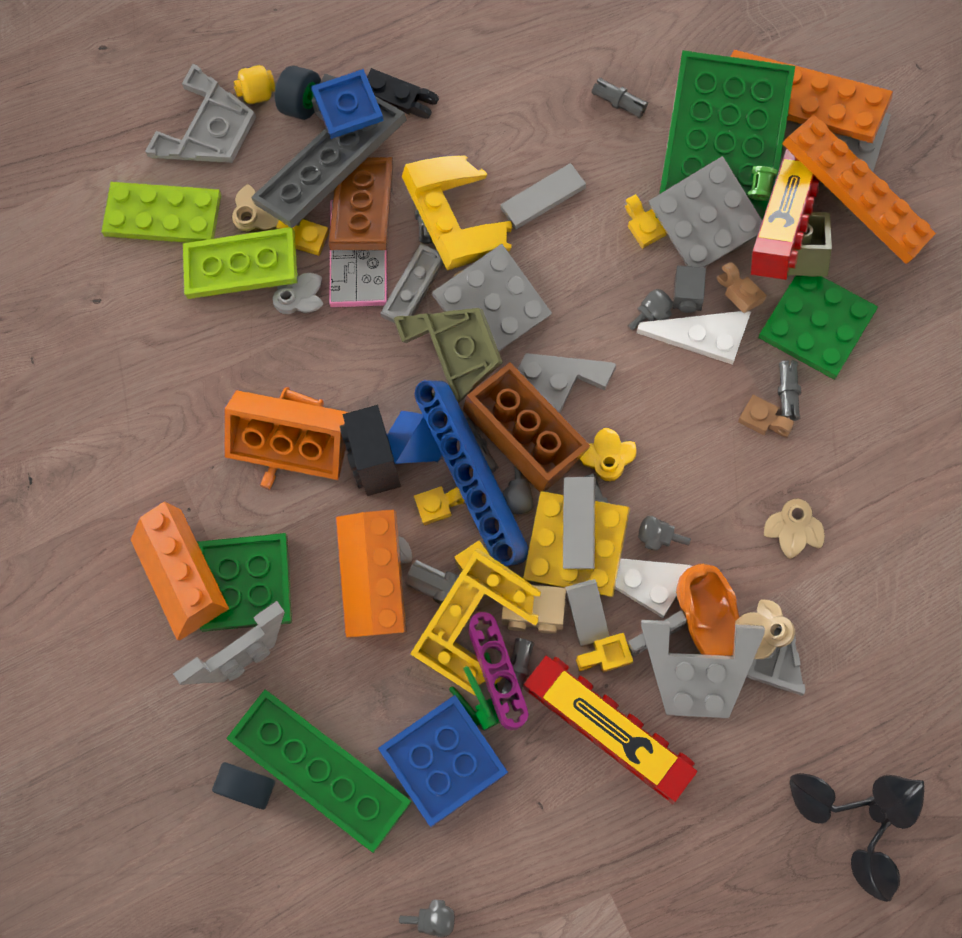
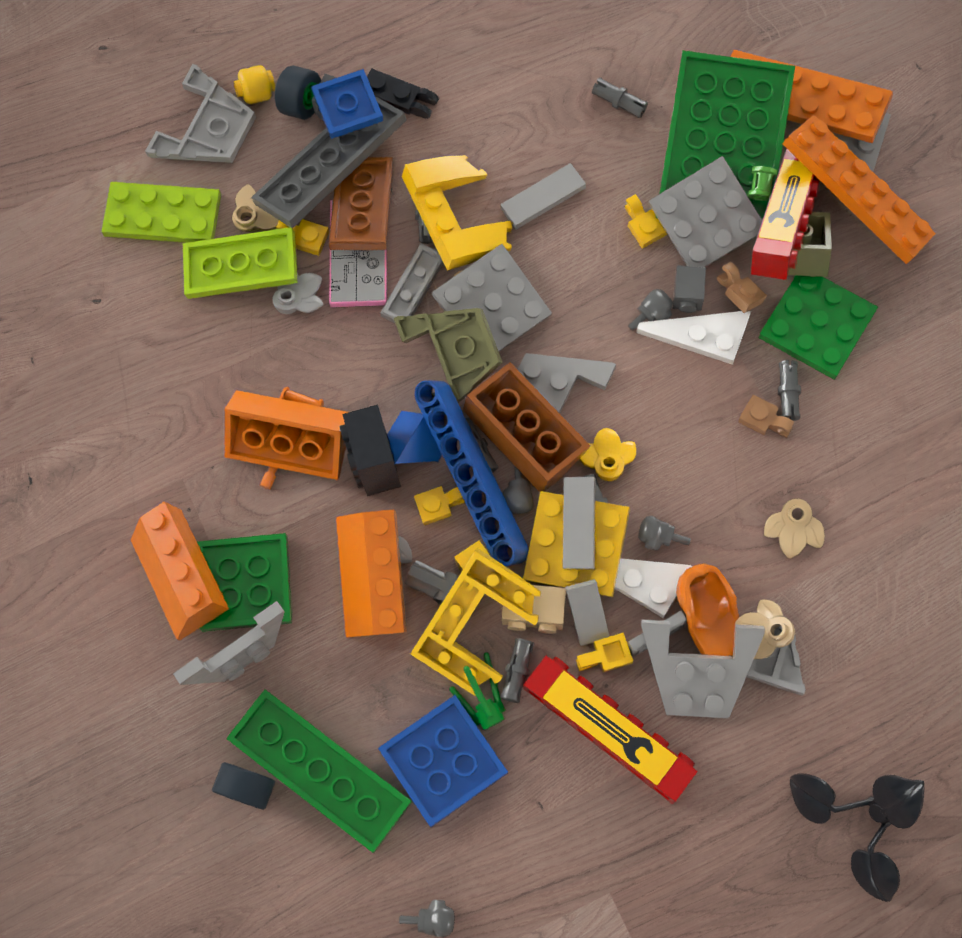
magenta beam [468,612,529,730] -> none

